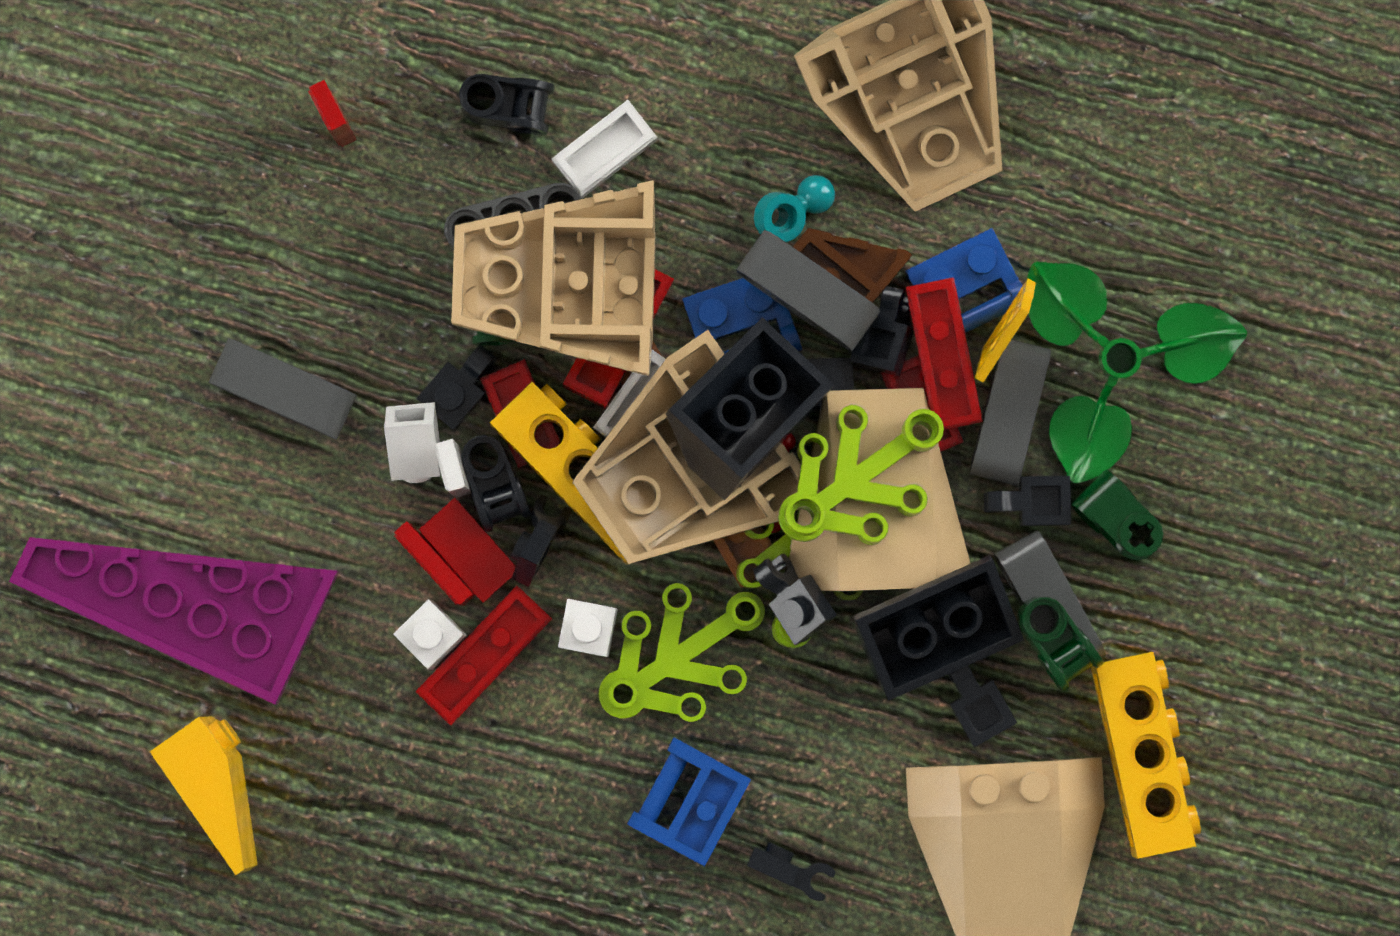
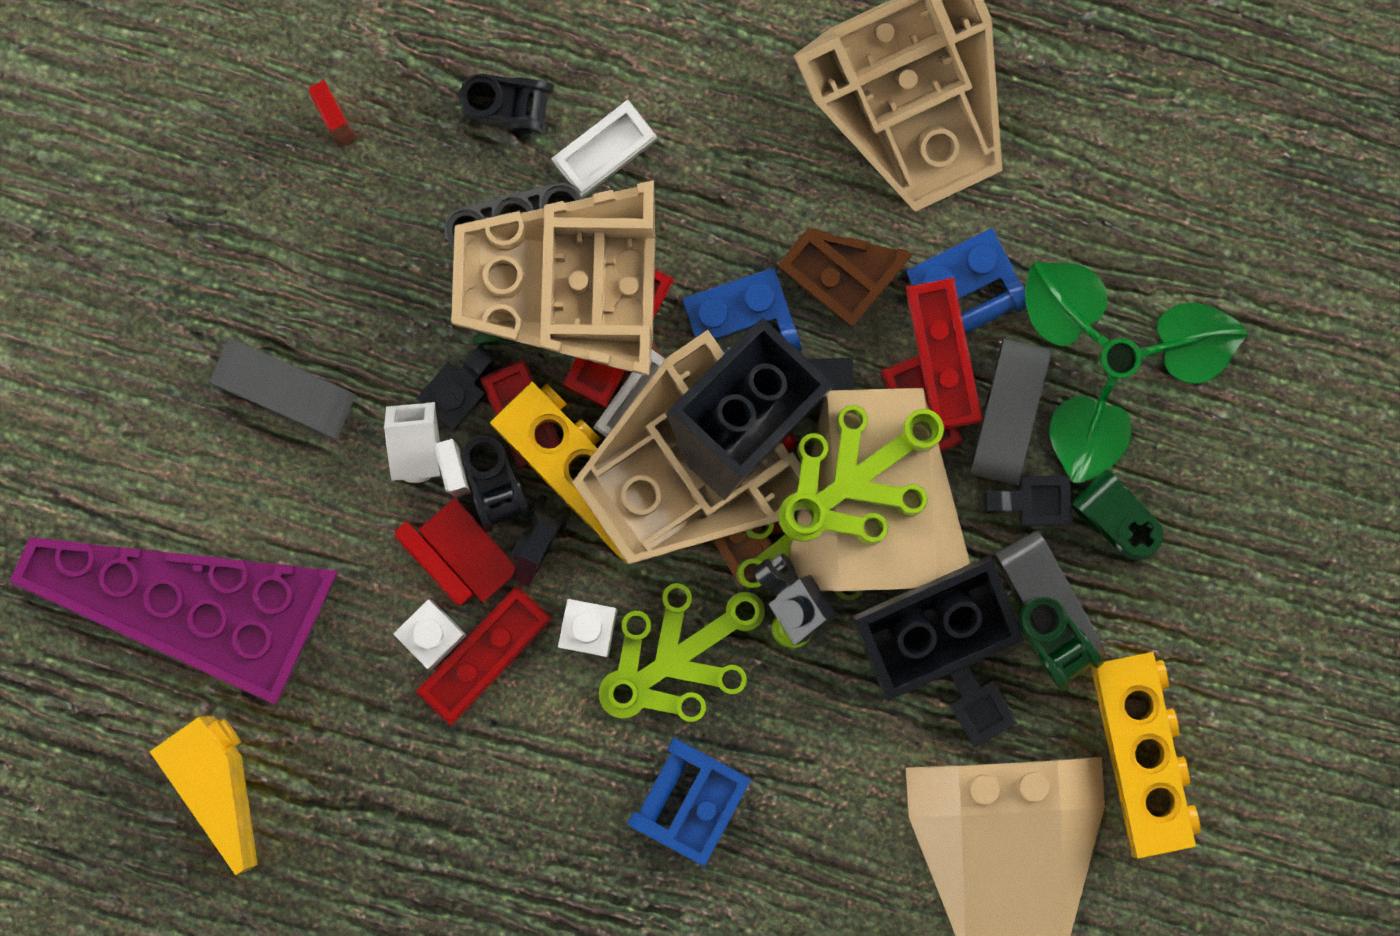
dark grey beam [736,230,880,351] -> none
black plate [747,842,836,901] -> none
teal plate [754,175,835,242] -> none
black plate [849,286,914,376] -> none
yellow window [975,278,1036,382] -> none

